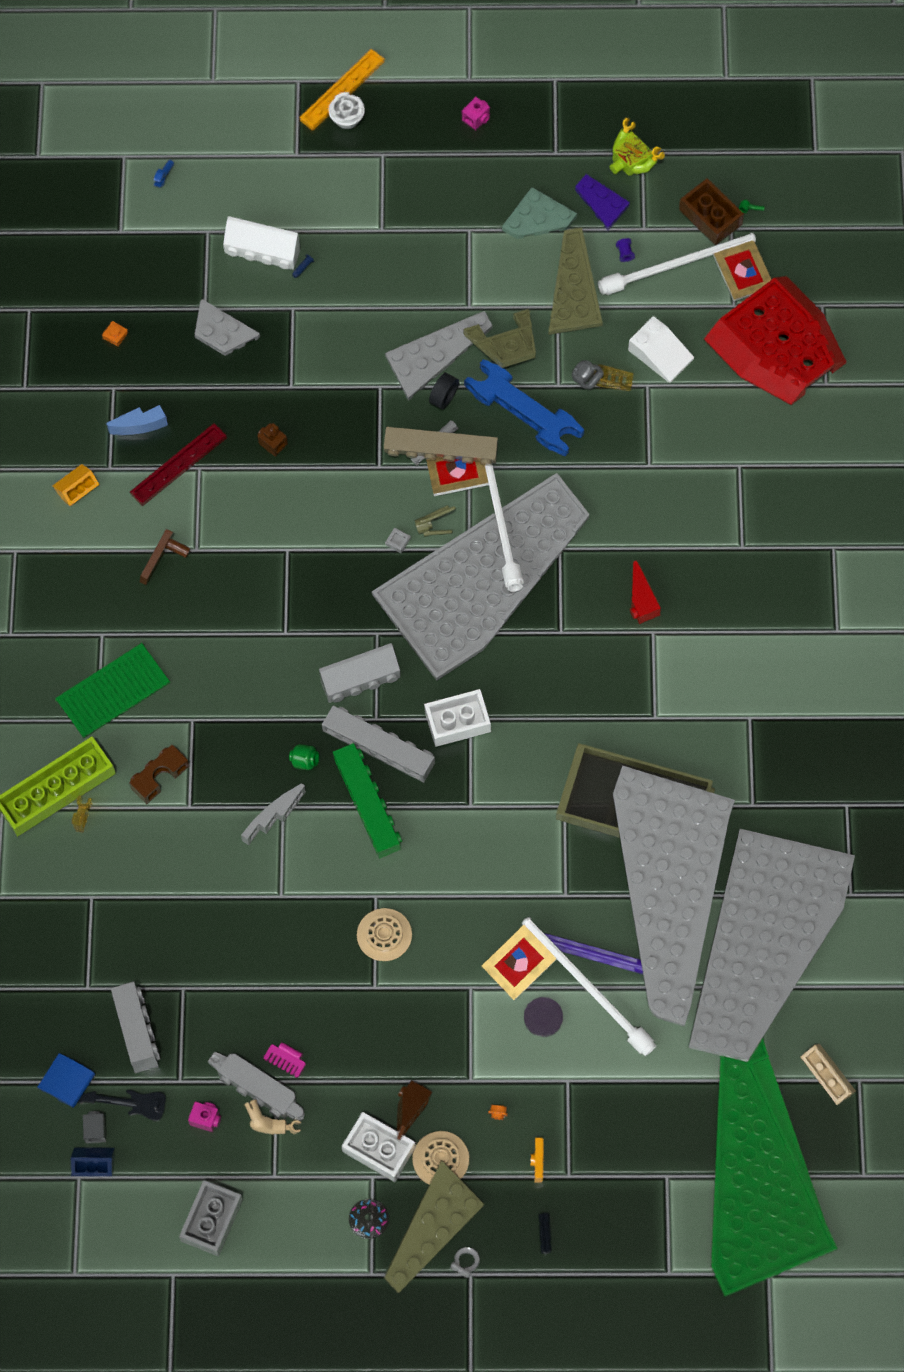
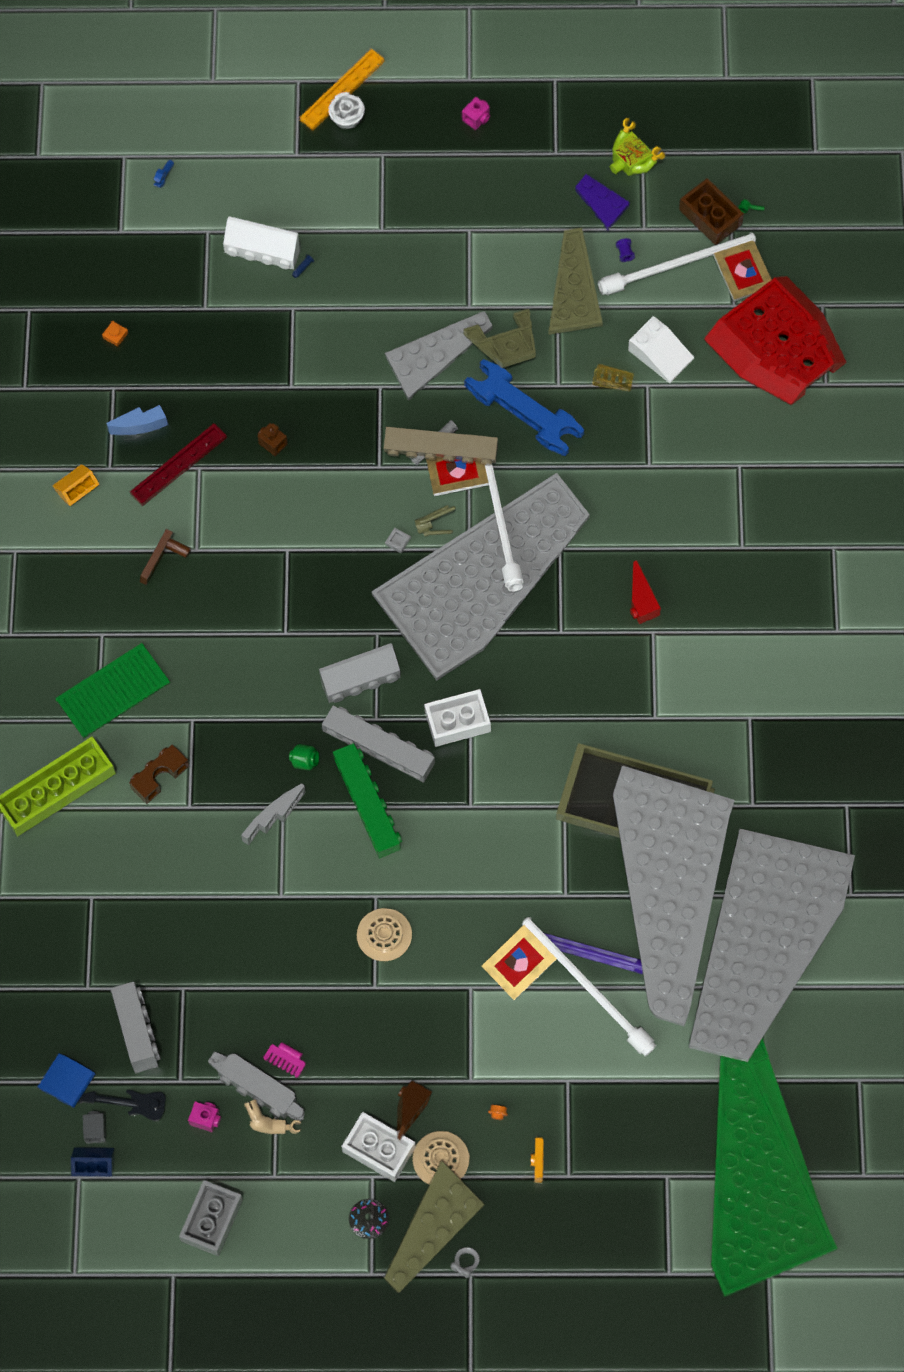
clear yellow plate [72,796,92,833] -> none
light grey wing [195,299,260,356] -> none
black tyre [429,372,459,410] -> none
sand green plate [502,188,577,239] -> none
clear purple tile [524,997,563,1037] -> none
black axle [539,1213,552,1254] -> none
dark grey piece [572,360,603,389] -> none
tan slope [801,1044,856,1105] -> none

